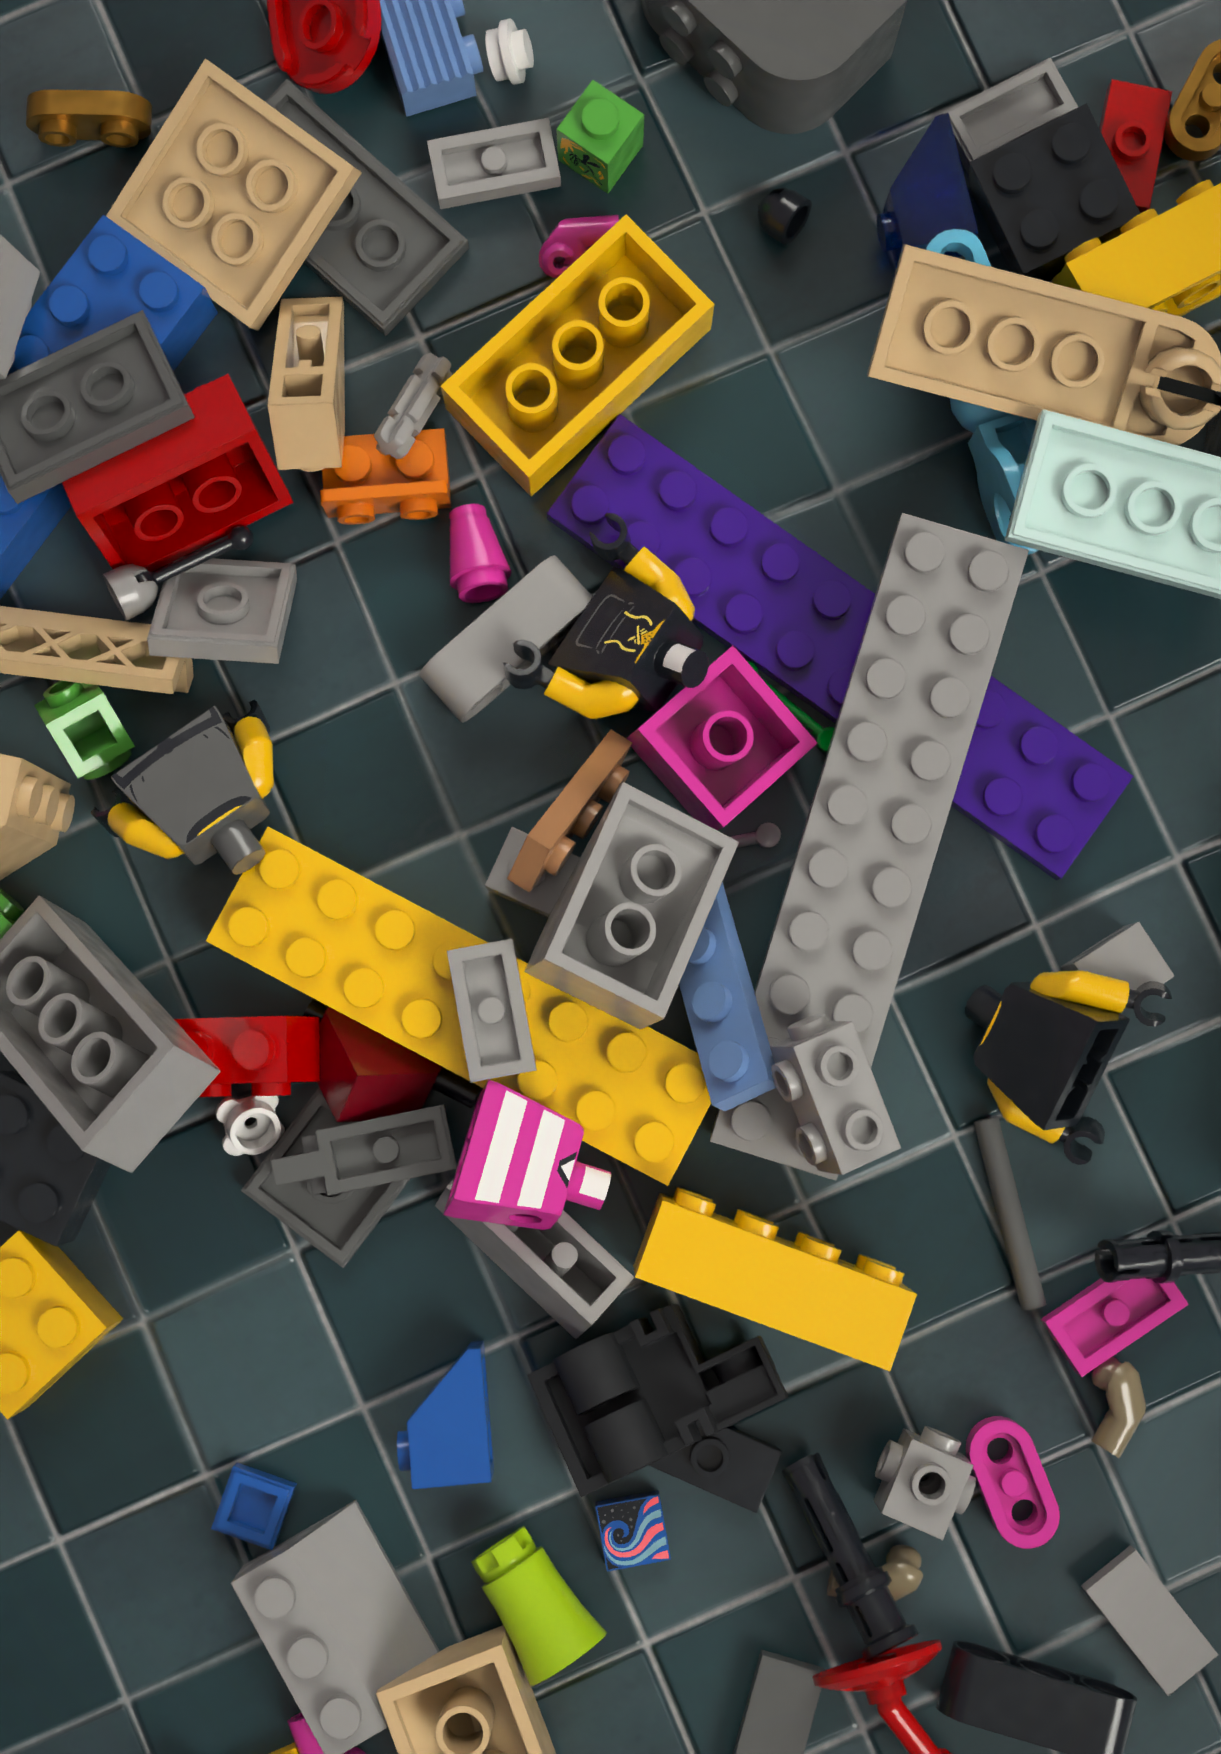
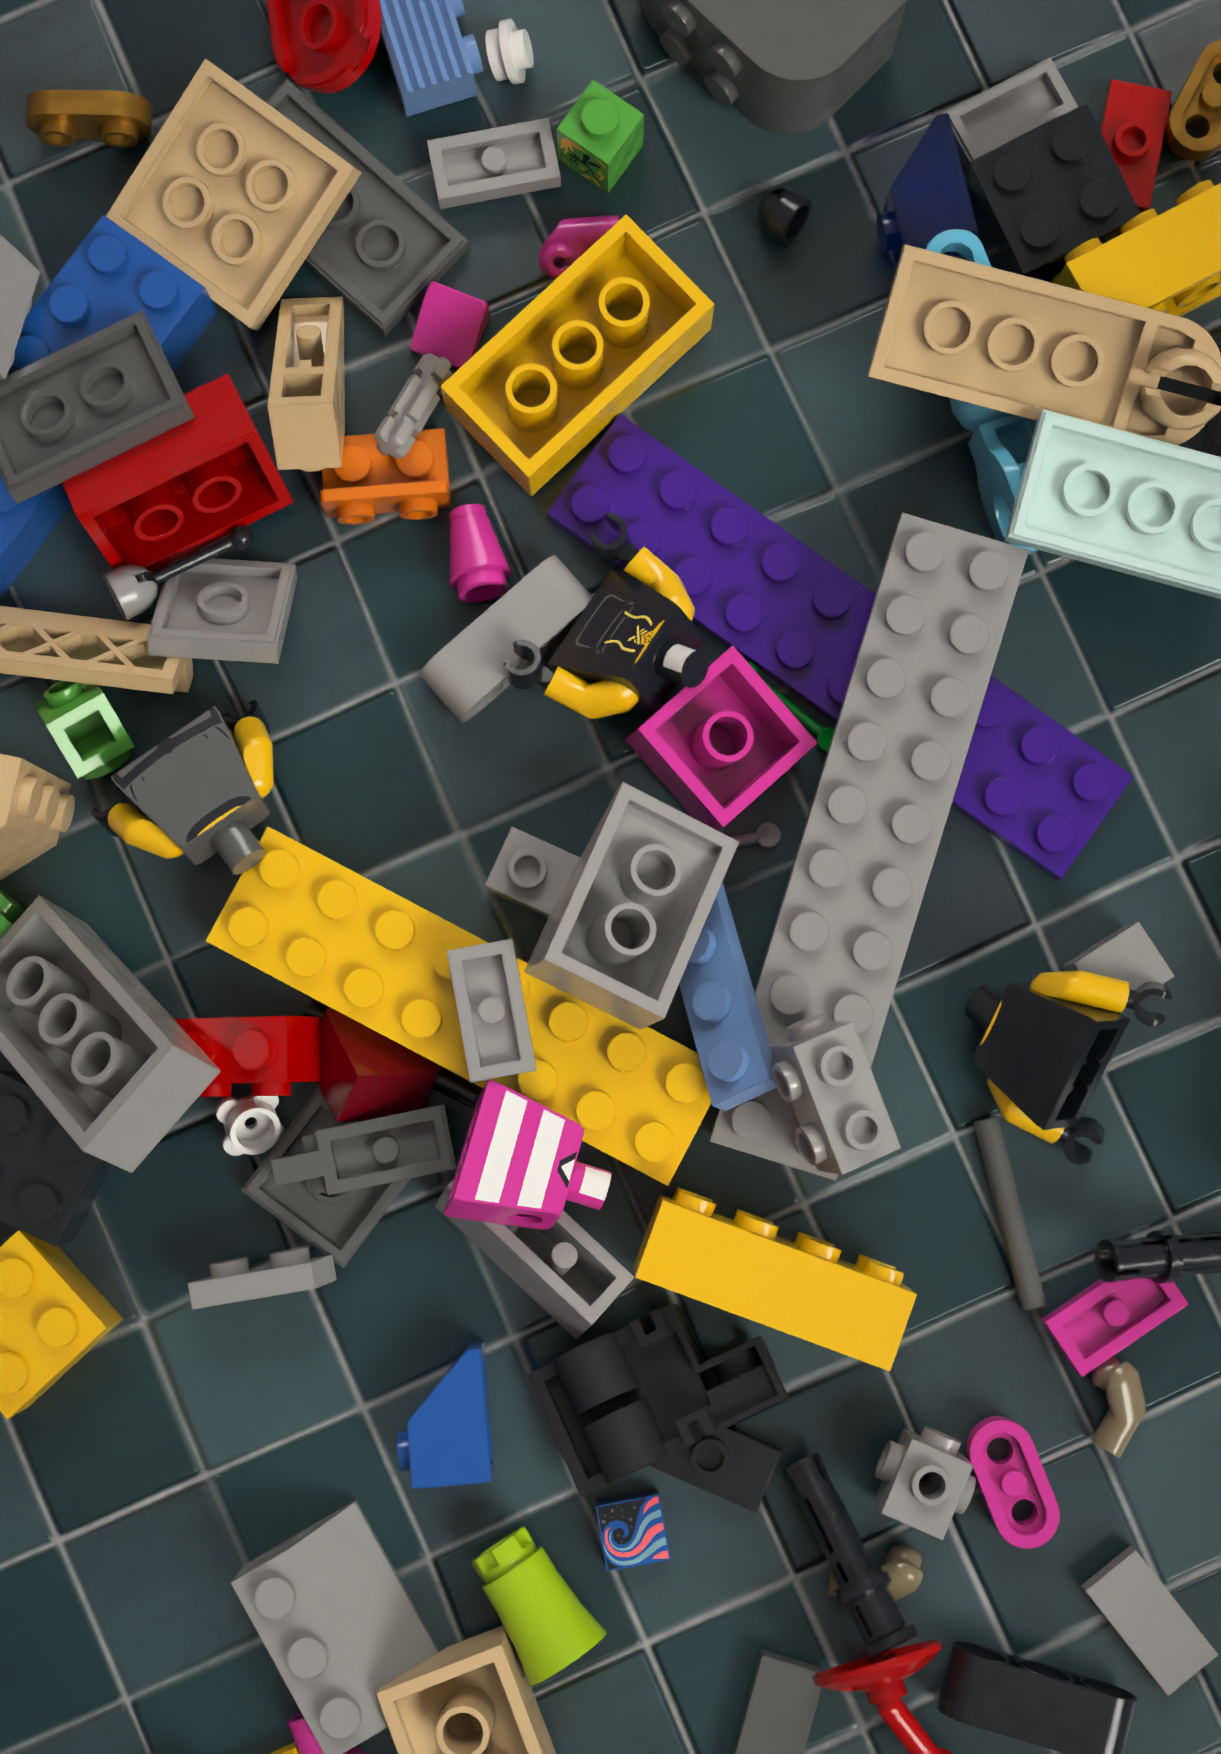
blue tile [211,1462,297,1550] -> none
medium nougat plate [507,730,633,893] -> none
none -> light grey plate [188,1247,337,1310]
none -> dark pink slope [409,281,490,370]

